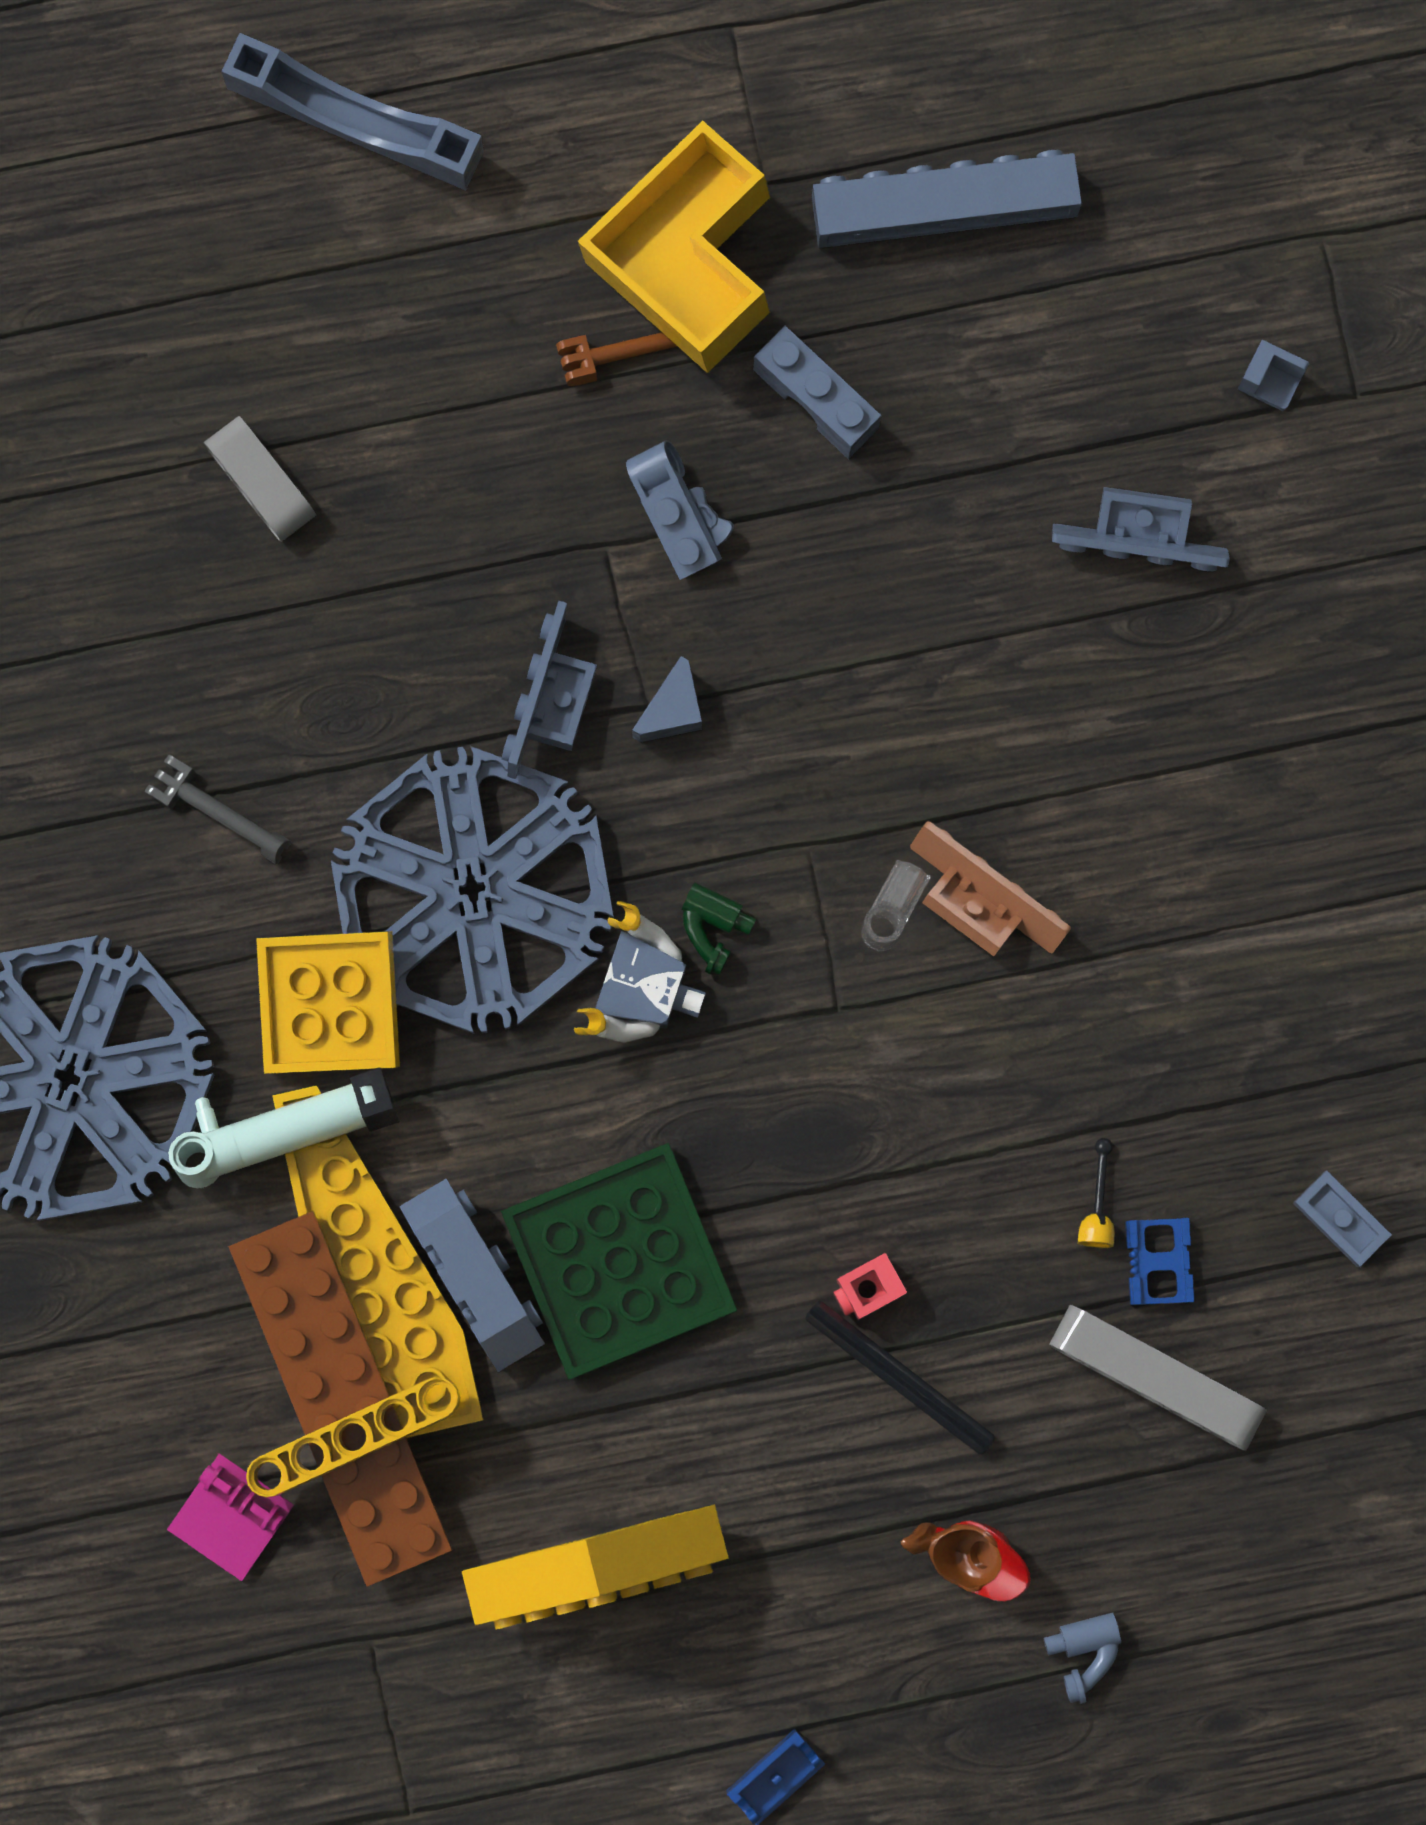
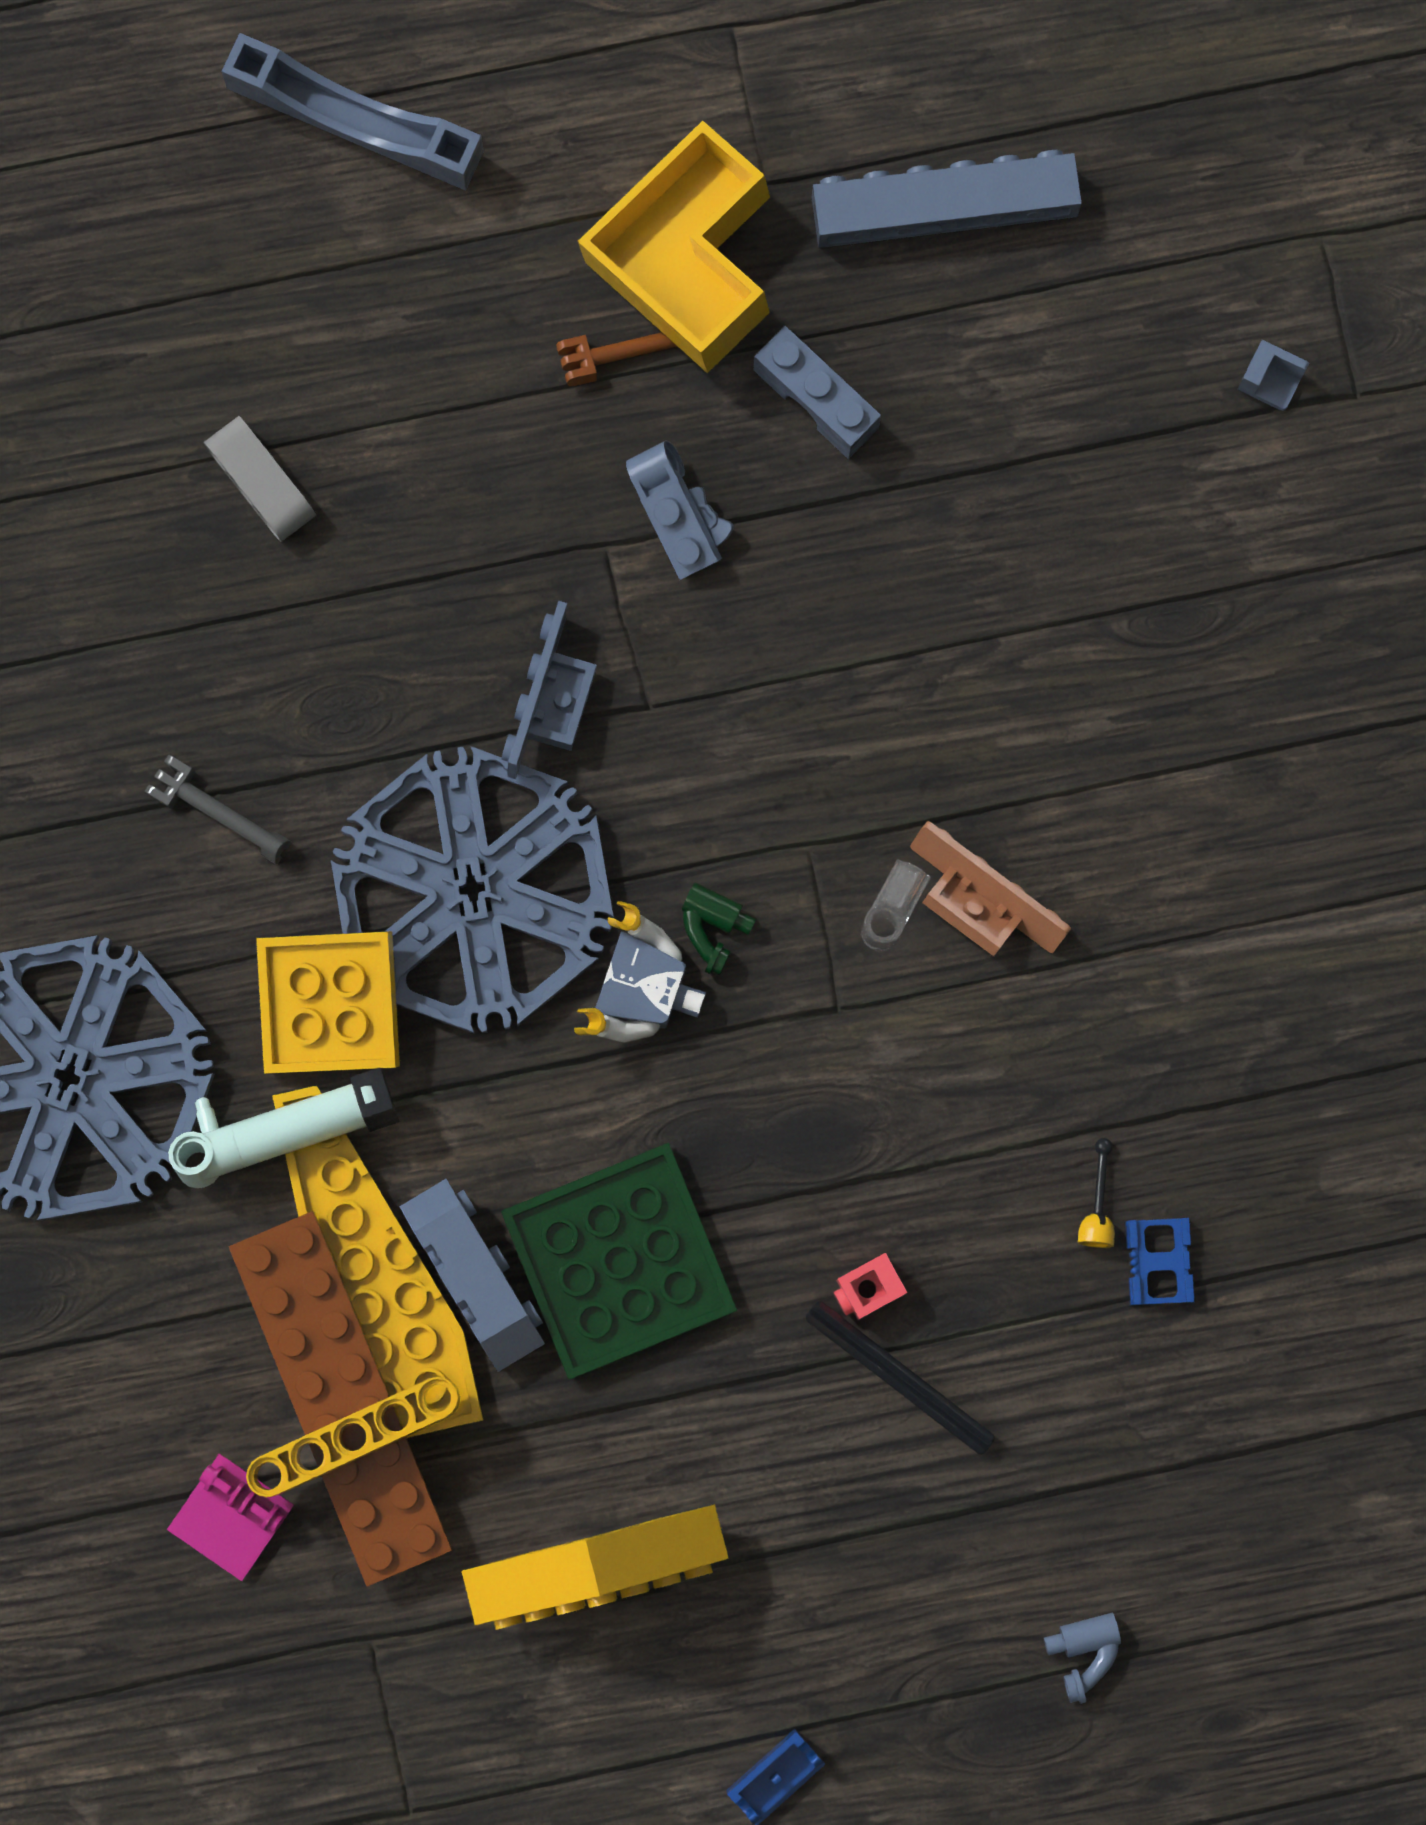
sand blue slope [632,656,702,742] -> none
dark orange hair [900,1521,1031,1601] -> none
light grey beam [1049,1305,1267,1451] -> none
sand blue bracket [1052,487,1230,571] -> none
sand blue plate [1293,1171,1392,1267] -> none

